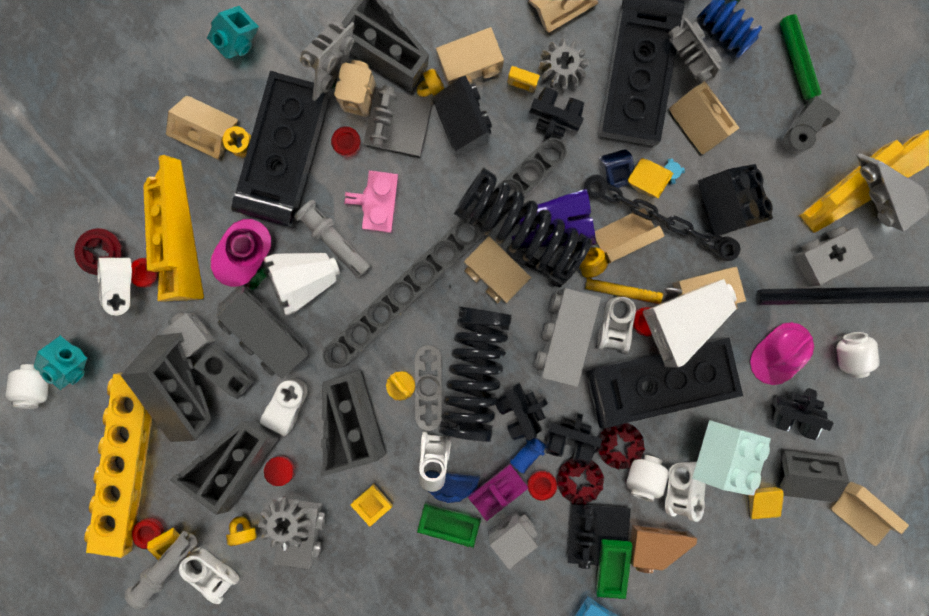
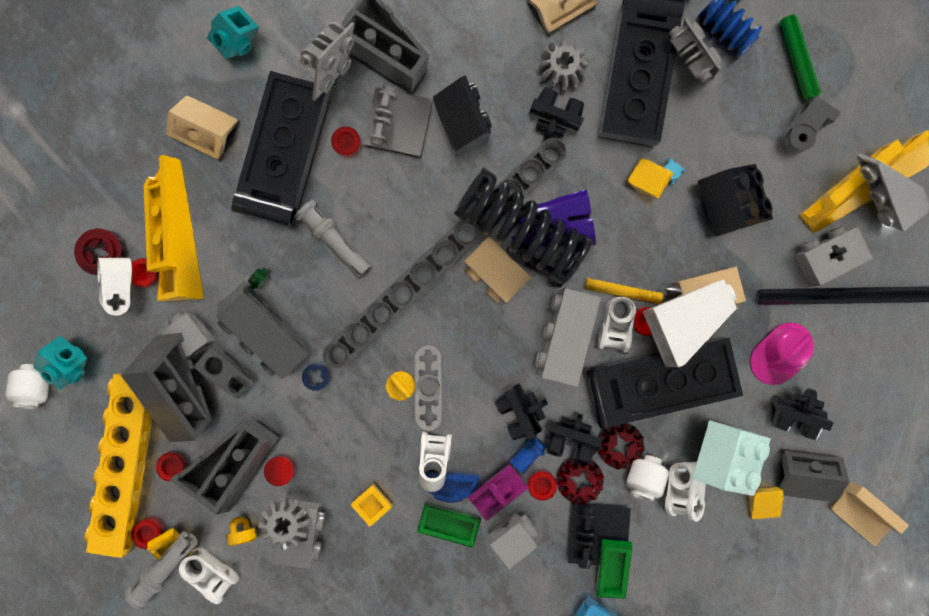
dark pink piece [211,219,271,287] -> none
yellow bush [223,126,251,158] -> none
white piece [260,378,308,437] -> none
white cone [264,253,340,316] -> none
dark grey wedge [321,370,386,477] -> none
tan brick [334,60,377,117] -> none
bright pink plate [344,170,398,233] -> none
yellow tile [416,68,445,97] -> none
tan brick [436,27,504,86] -> none
black piece [438,306,512,442] -> none
yellow tile [507,66,540,93] -> none
yellow tile [579,247,608,278] -> none
black piece [583,174,741,261] -> none
tan panel [595,208,665,264] -> none
dark blue slope [599,149,635,190] -> none
medium nougat slope [630,525,697,573] -> none
tan panel [669,82,739,154] -> none
white head [836,332,880,378] -> none
none -> red tile [156,451,188,482]
none -> dark blue bush [302,364,330,391]

